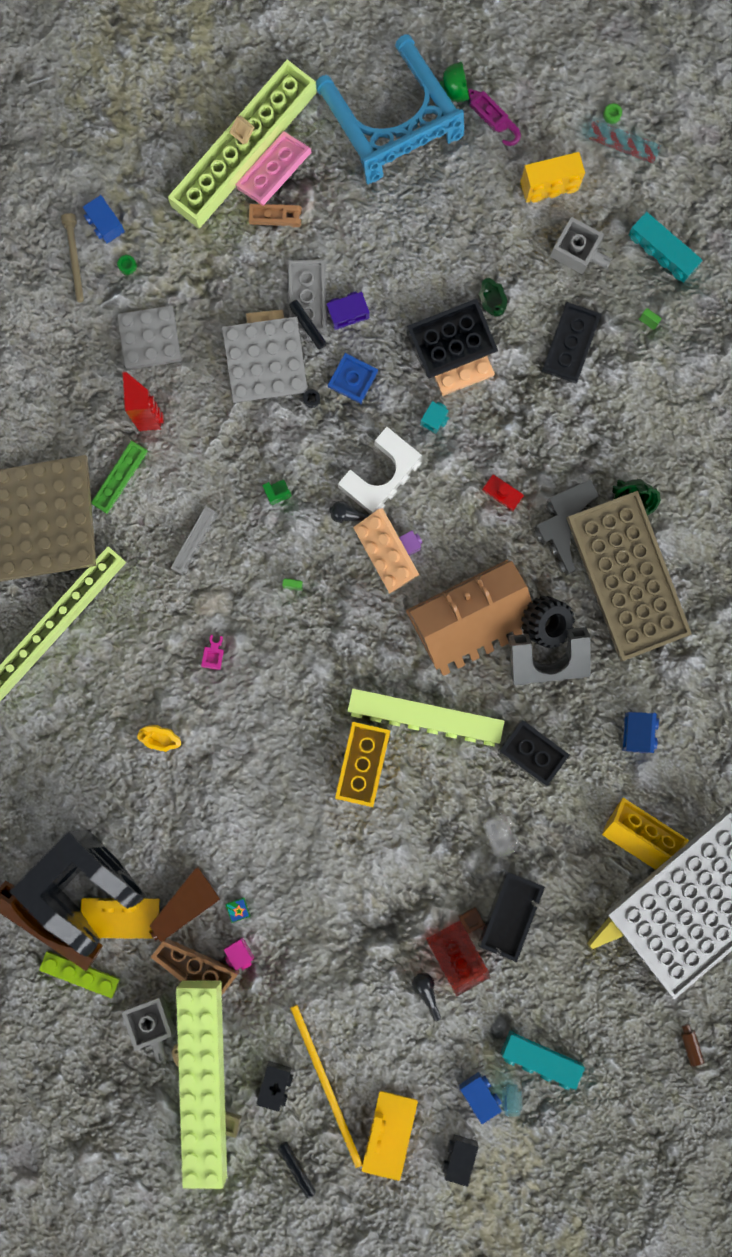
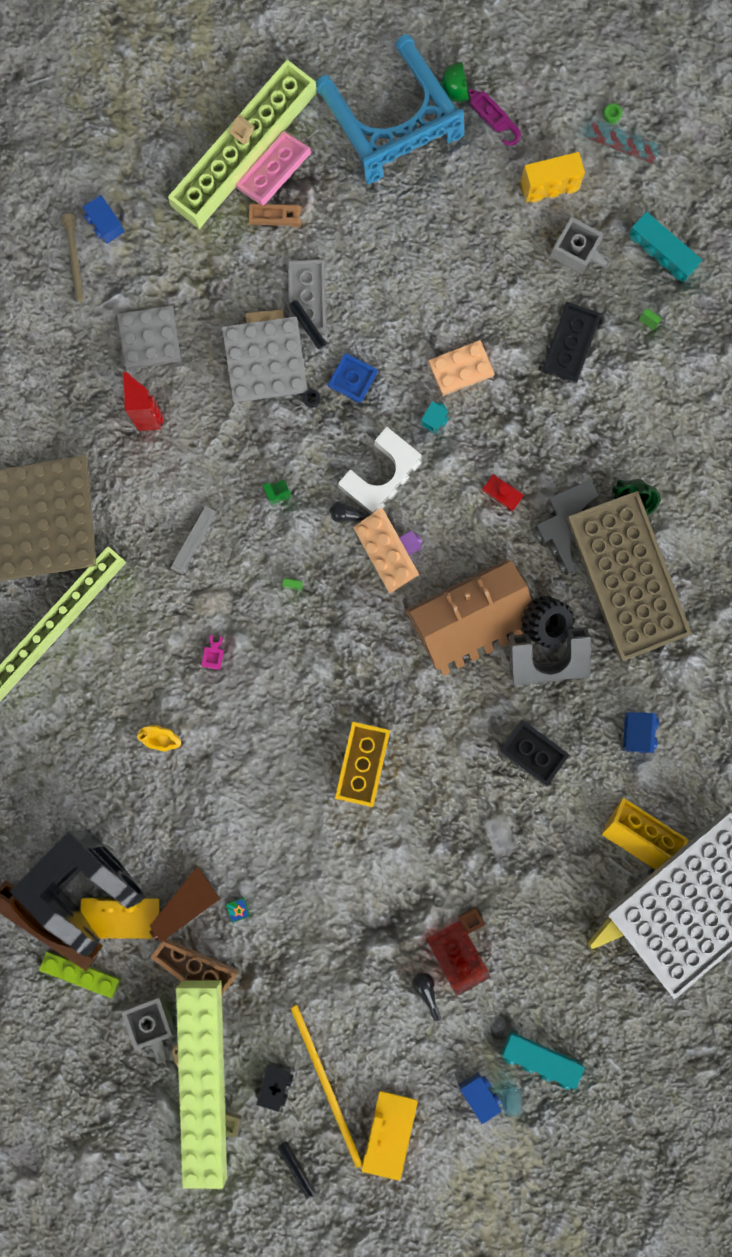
bright green tile [91,440,148,514] -> none
green tile [117,255,137,275] -> none
dark pink brick [224,937,254,971] -> none
dark purple brick [327,292,369,330] -> none
yellowish green brick [348,689,505,747] -> none
black slope [406,298,498,379] -> none
black brick [441,1134,479,1187] -> none
dark green arm [478,278,507,317] -> none
black piece [478,870,545,962] -> none
reddish brown cylinder [681,1024,704,1066] -> none

